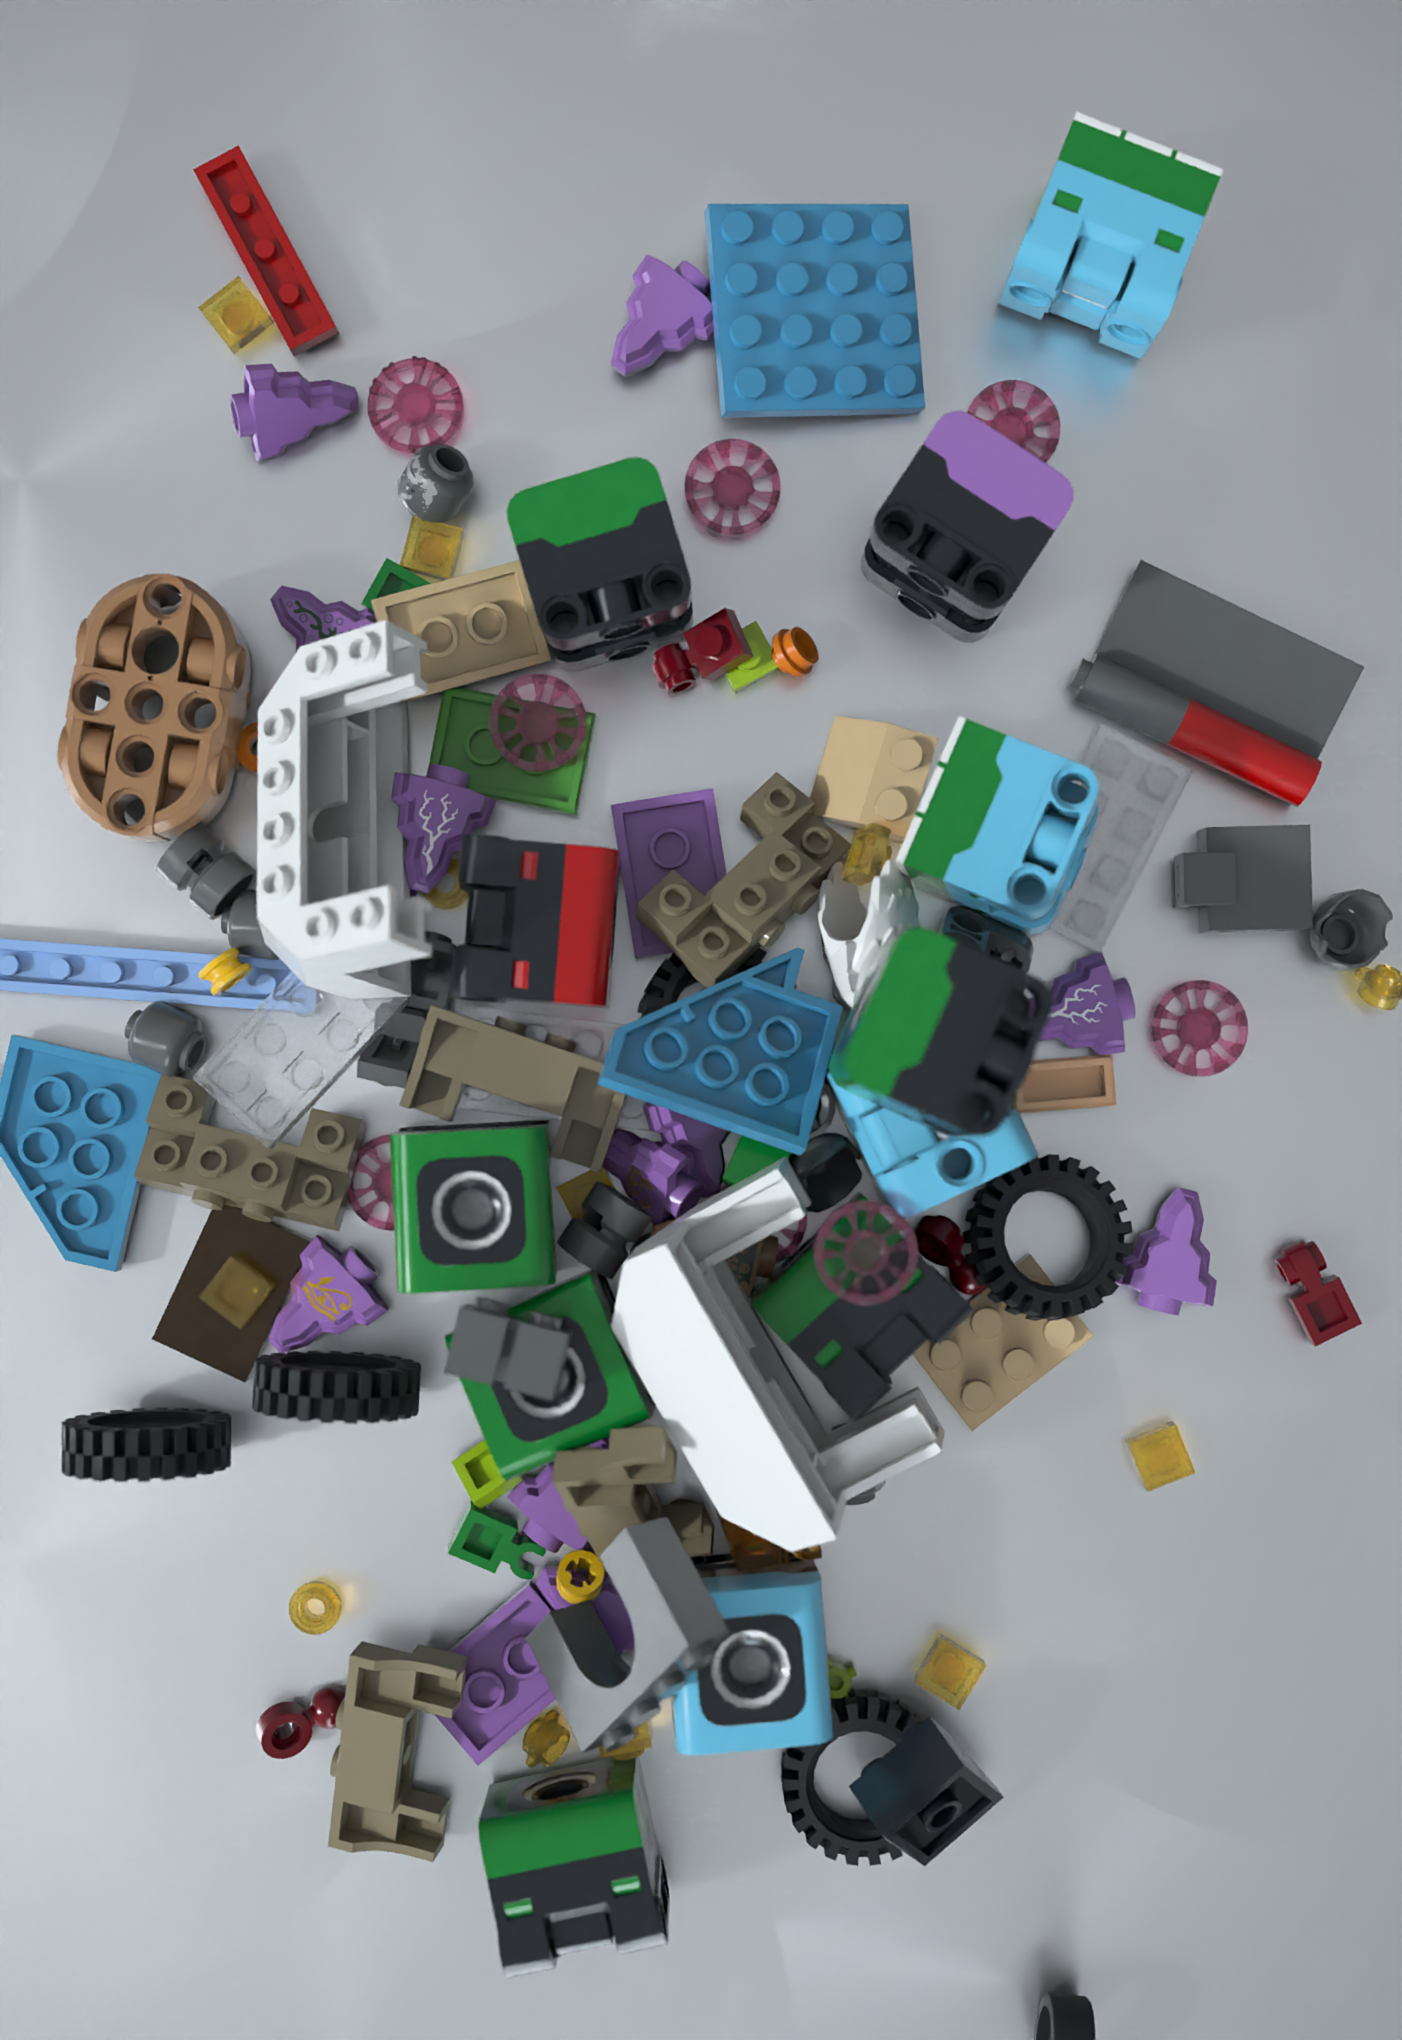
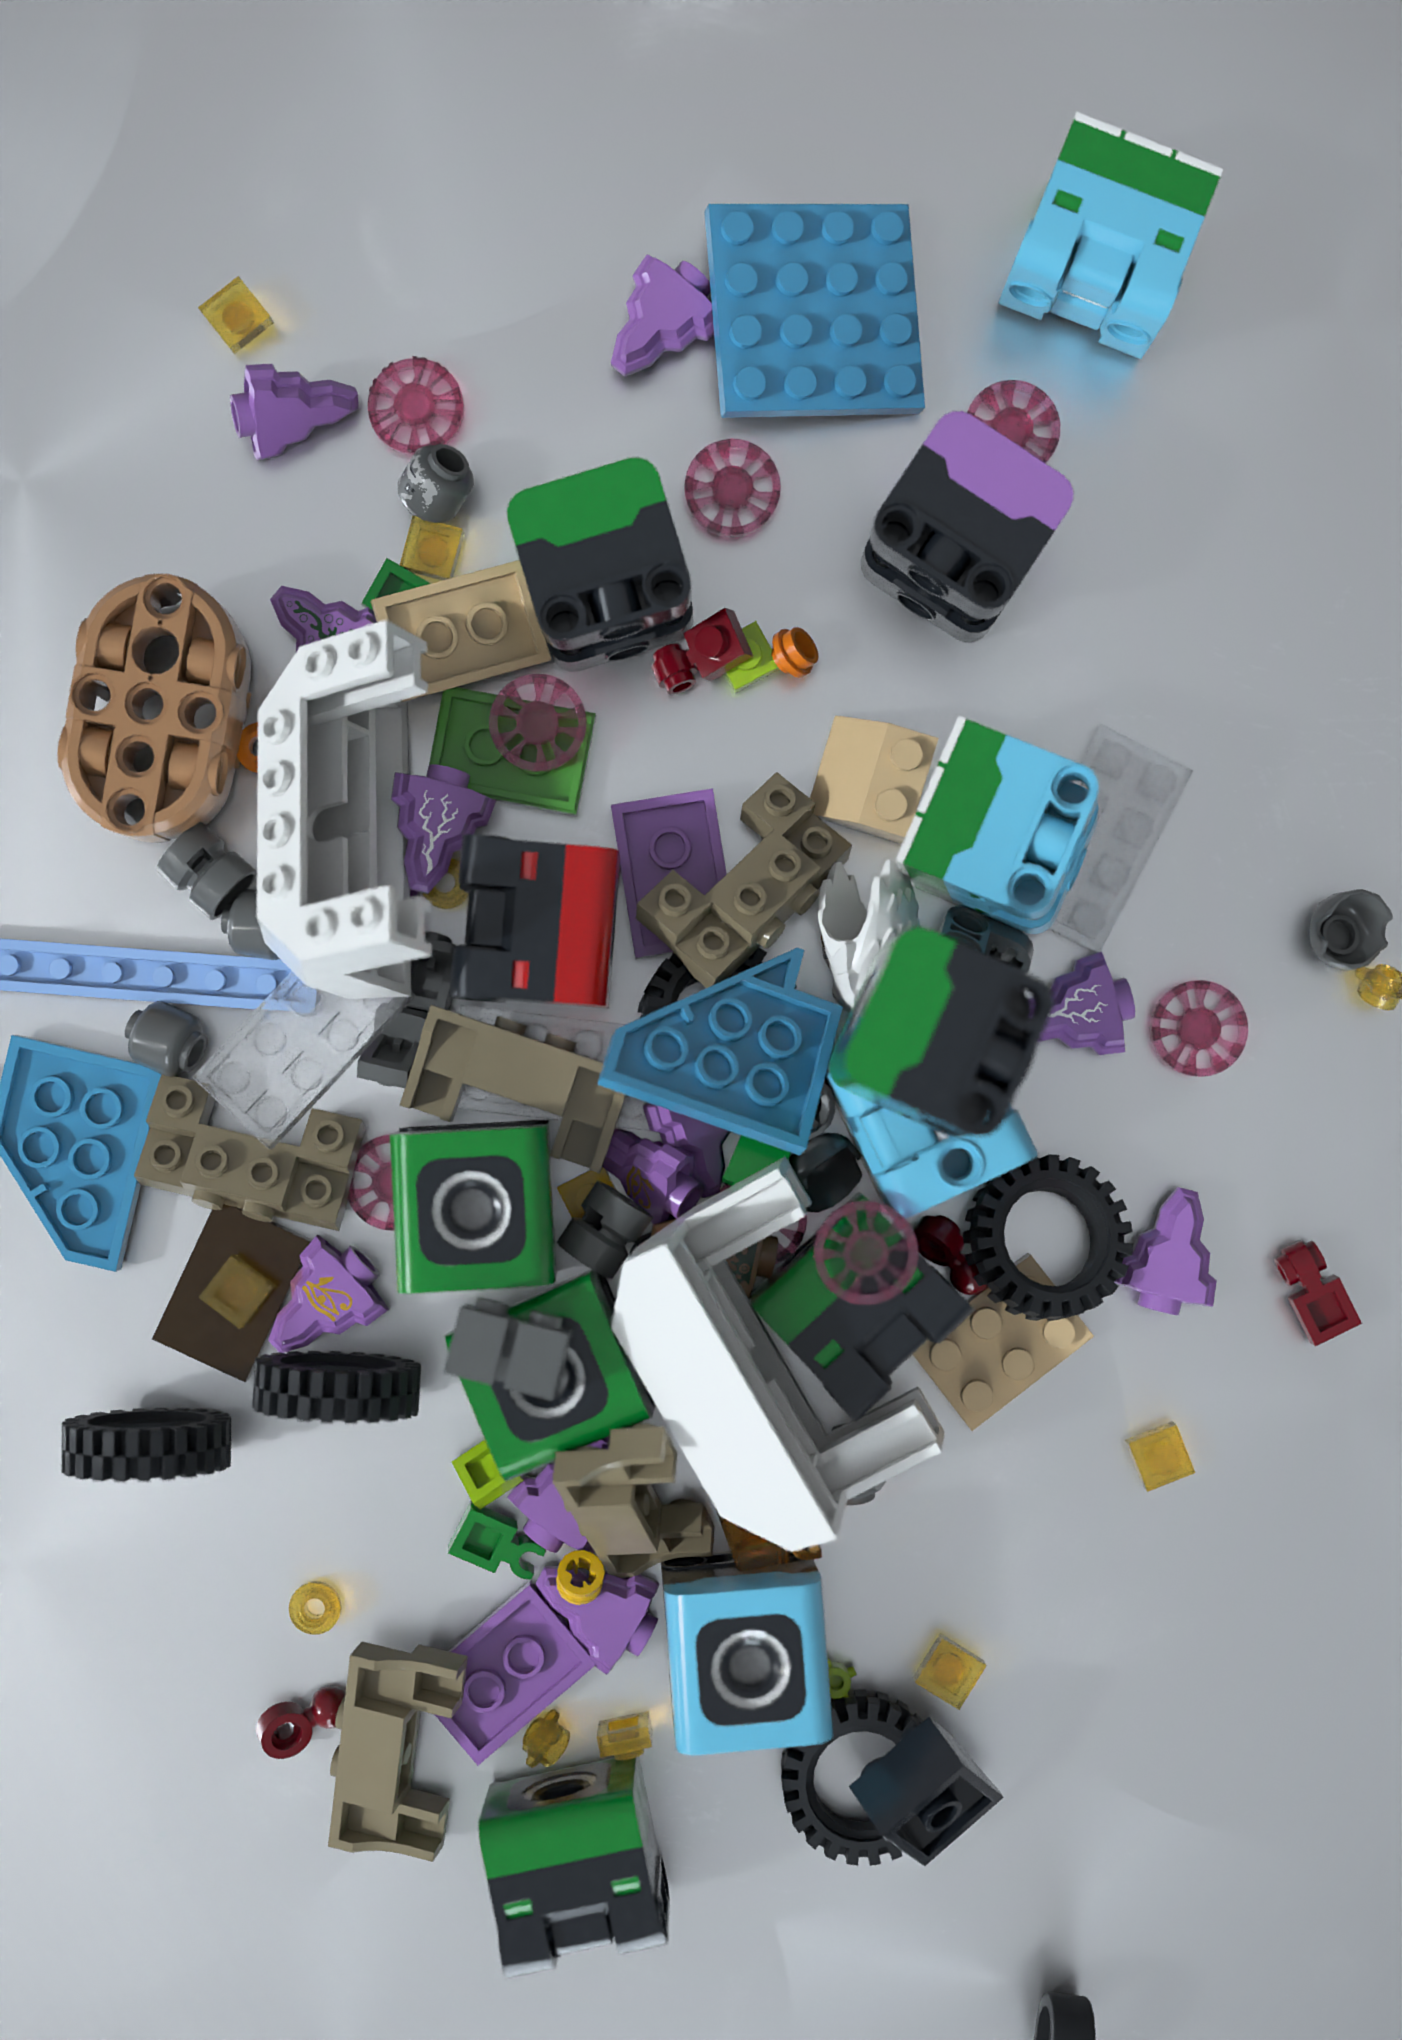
red plate [193,145,339,357] -> none
yellow bush [198,947,252,996] -> none
dark grey arch [526,1516,730,1753] -> none
clear yellow plate [841,822,892,886] -> none
light nougat tile [1012,1054,1117,1113] -> none
dark grey door [1069,560,1365,807] -> none
dark grey piece [1174,825,1313,933] -> none

